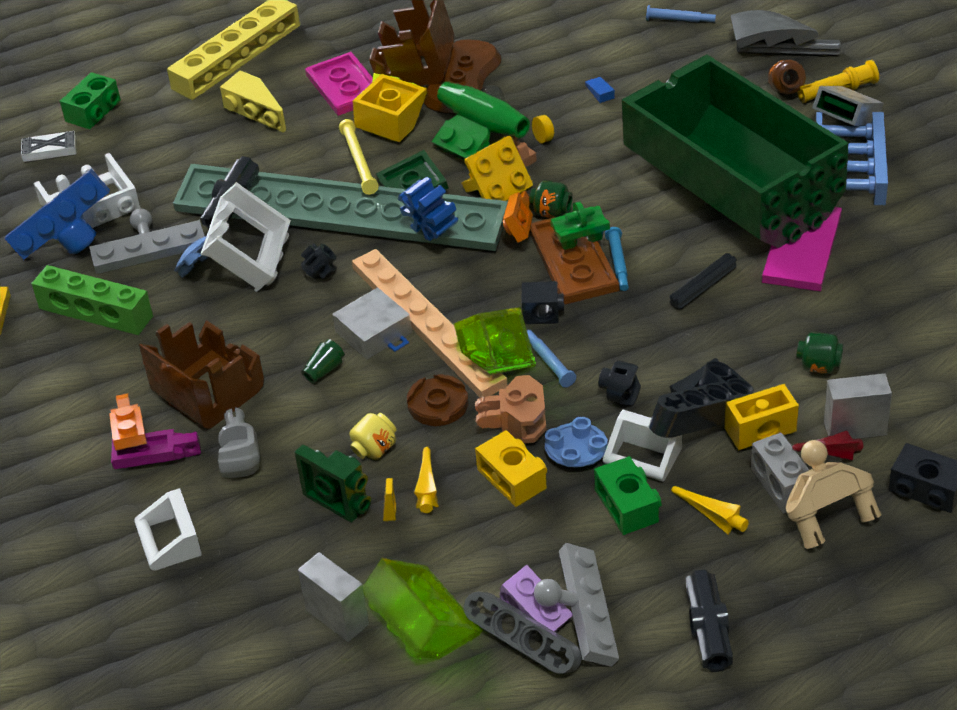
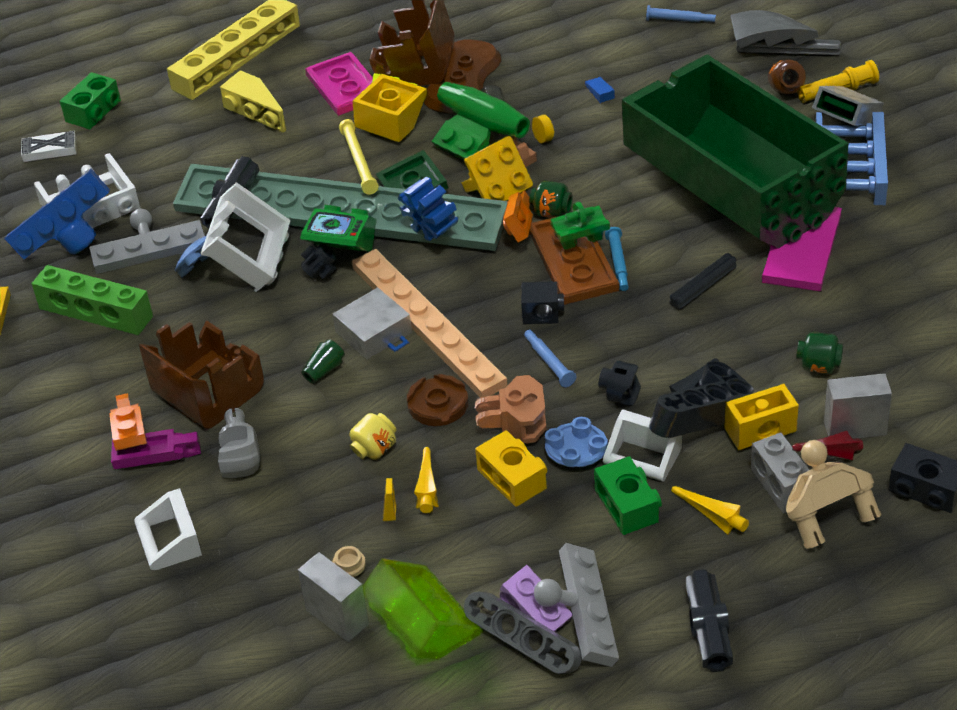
dark green plate [294,444,371,523] -> none
clear neon green slope [453,307,537,375] -> none
none -> green slope [300,205,377,252]
none -> tan plate [332,546,366,577]

